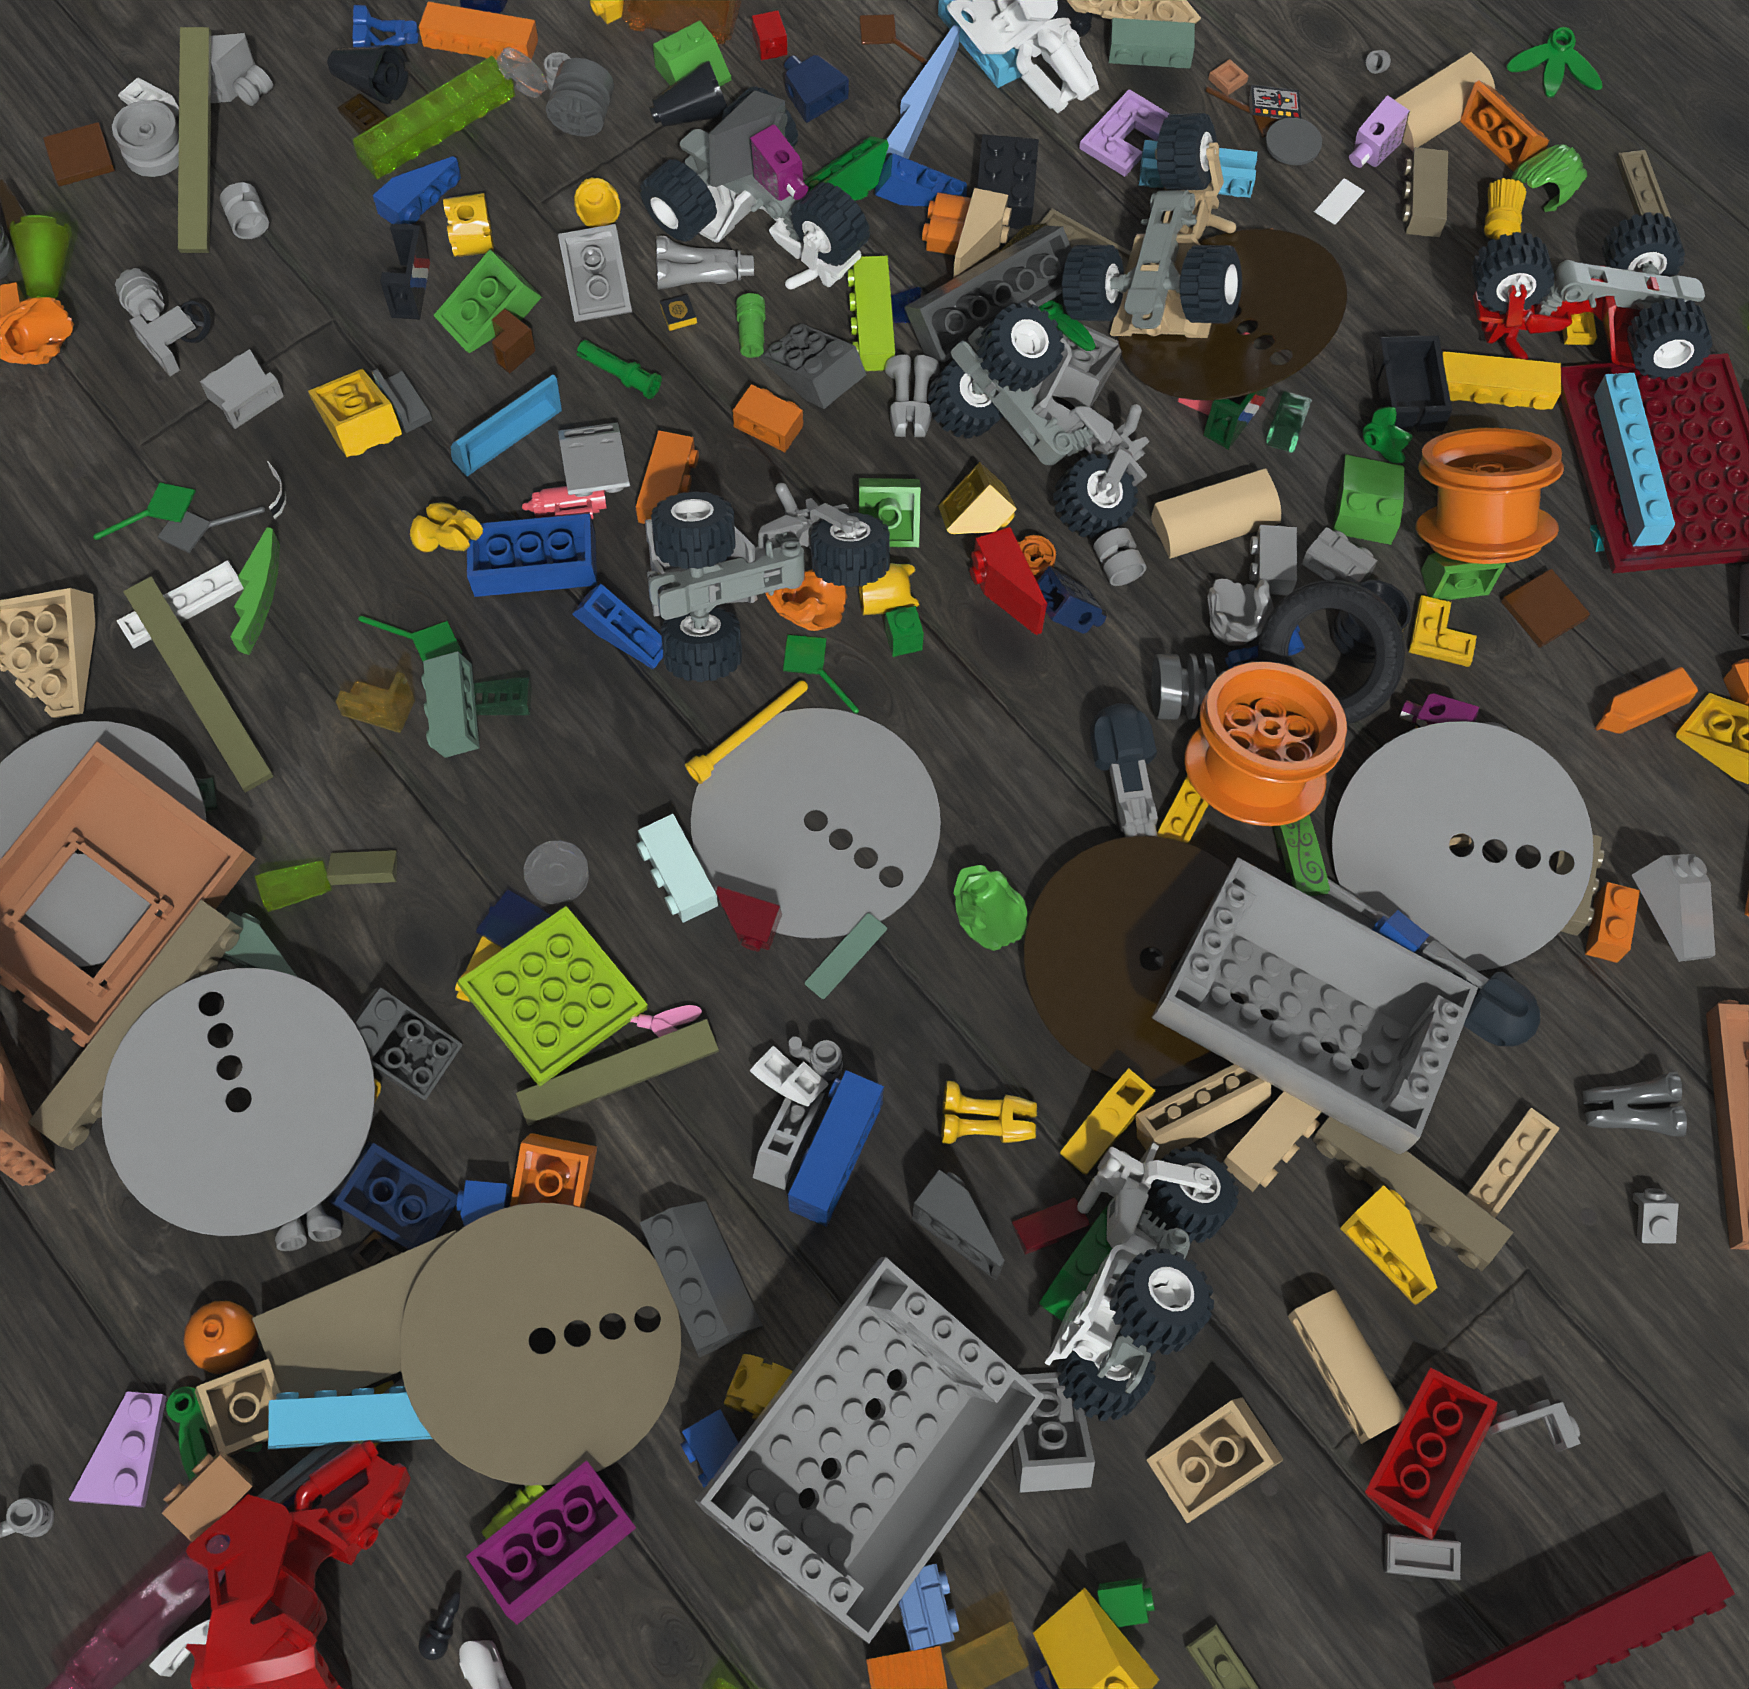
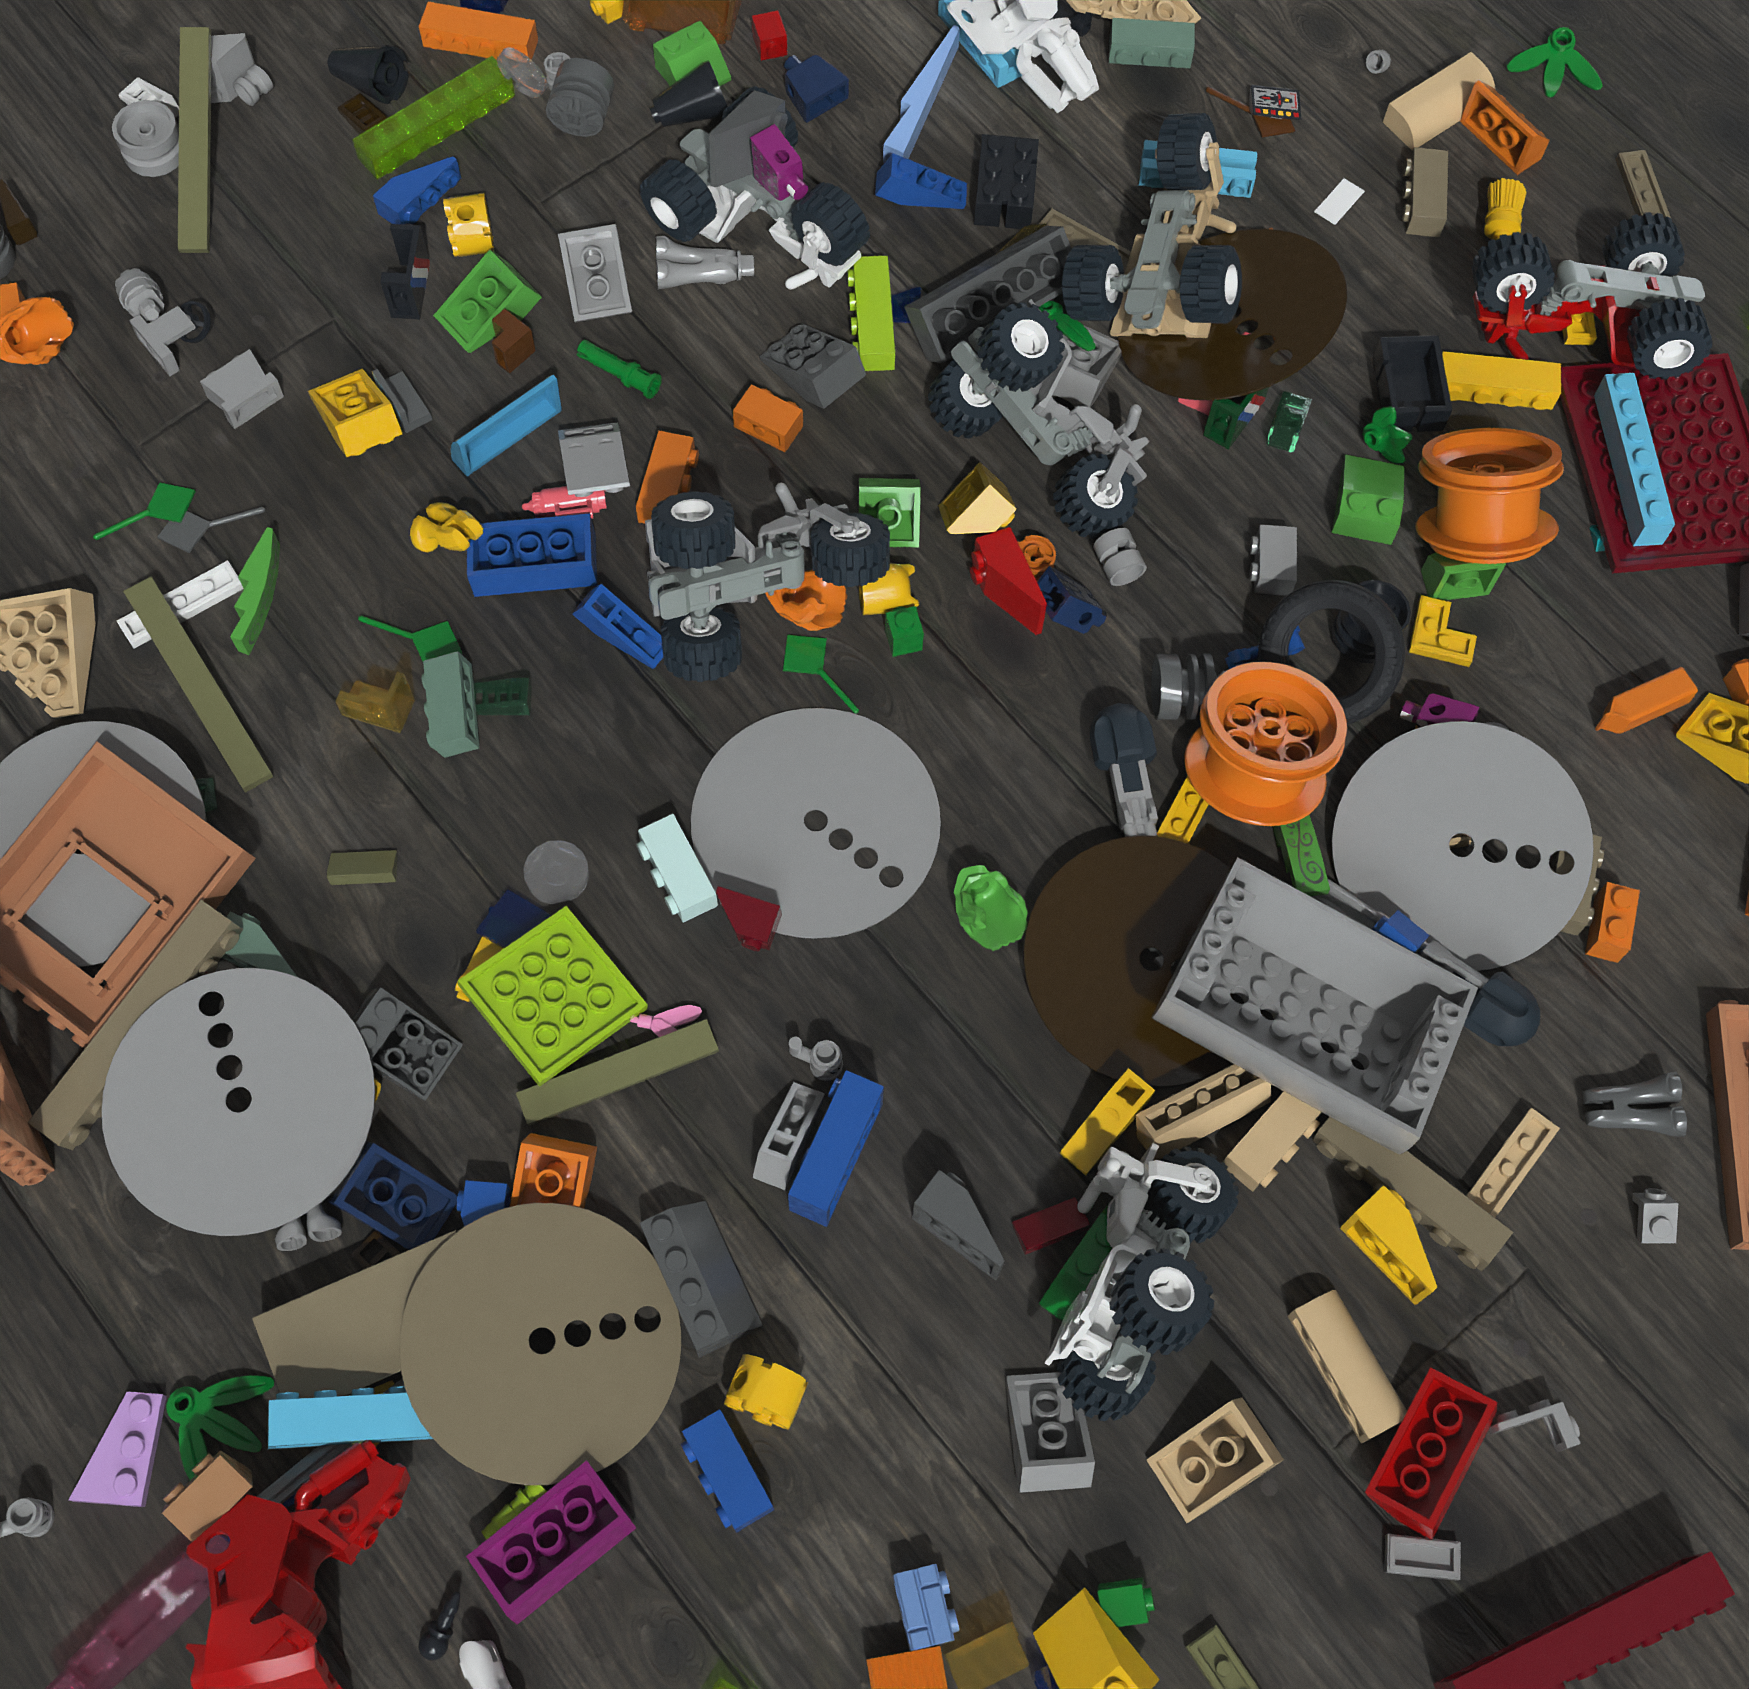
clear neon green cone [10,215,72,298] -> none
reddish brown tile [43,122,115,187] -> none
white slope [149,1620,210,1677] -> none
orange cylinder [183,1301,259,1374] -> none
tan brick [195,1359,280,1456] -> none
light grey wheel [220,182,269,239] -> none
clear neon green slope [255,861,332,912] -> none
sticker [267,461,286,519] -> none
blue piece [353,5,419,47] -> none
yellow hair [574,177,621,228] -> none
tile [660,294,697,331] -> none
yellow piece [685,680,808,784] -> none
light grey slope [695,1257,1045,1643] -> none
bright green axle [736,293,766,358] -> none
white slope [750,1046,828,1106] -> none
green wedge [803,136,889,201] -> none
sand green sticker [805,913,887,999] -> none
reddish brown piece [860,14,928,65] -> none
light grey piece [885,354,940,438] -> none
orange brick [922,193,971,255] -> none
yellow piece [941,1081,1037,1144] -> none
tan slope [953,188,1012,279] -> none
lavender plate [1079,89,1169,177] -> none
tan brick [1151,468,1281,559] -> none
light grey hair [1207,578,1274,646] -> none
nougat tile [1208,59,1248,96] -> none
dark grey piece [1266,118,1322,165] -> none
light grey brick [1302,527,1378,584] -> none
lavender torso [1349,95,1410,168] -> none
reddish brown tile [1501,569,1590,648] -> none
bright green hair [1511,145,1588,212] -> none
light grey slope [1632,854,1715,962] -> none

